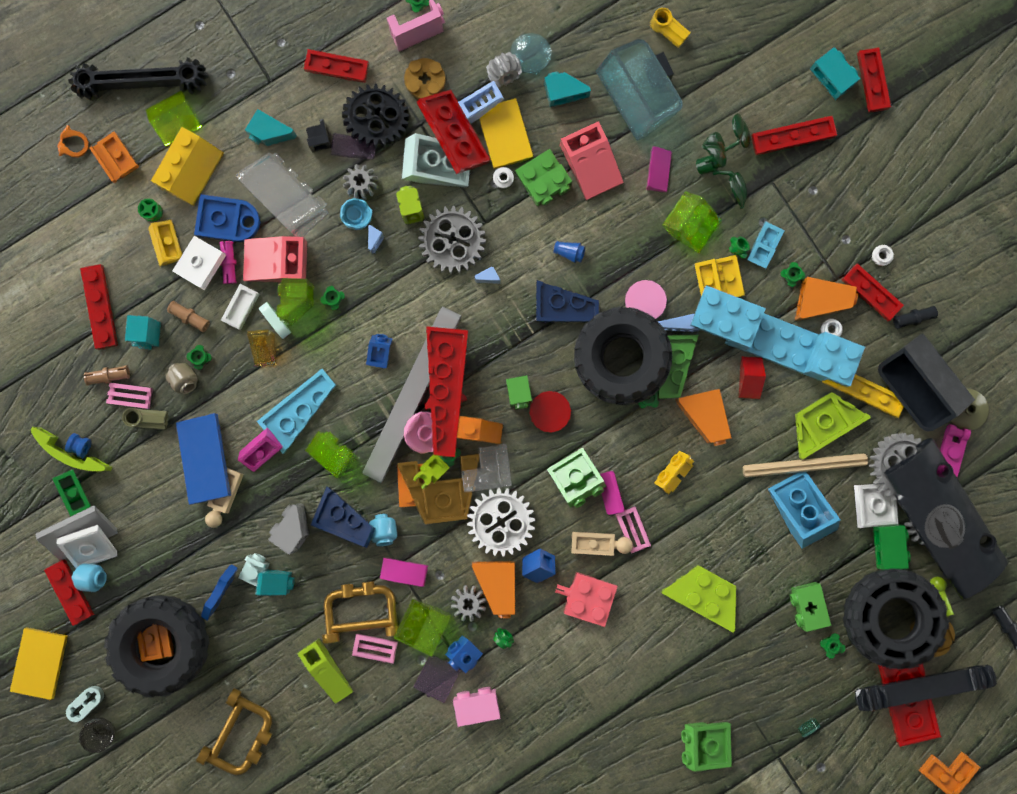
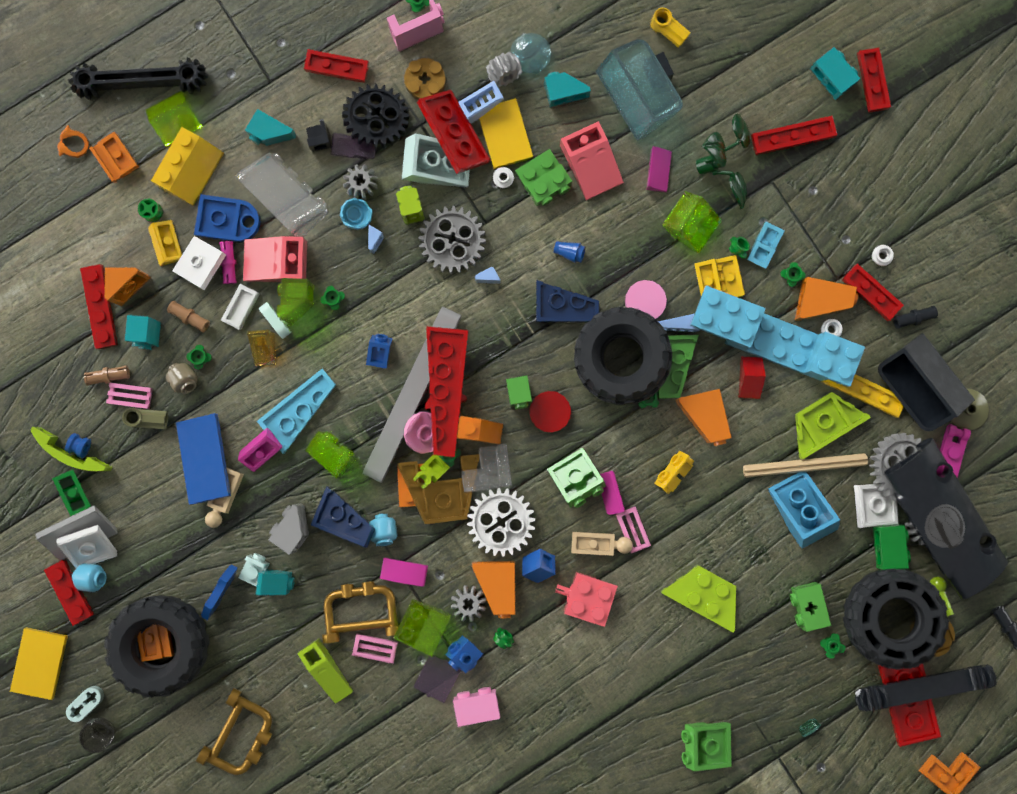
none -> orange slope [105,267,151,306]

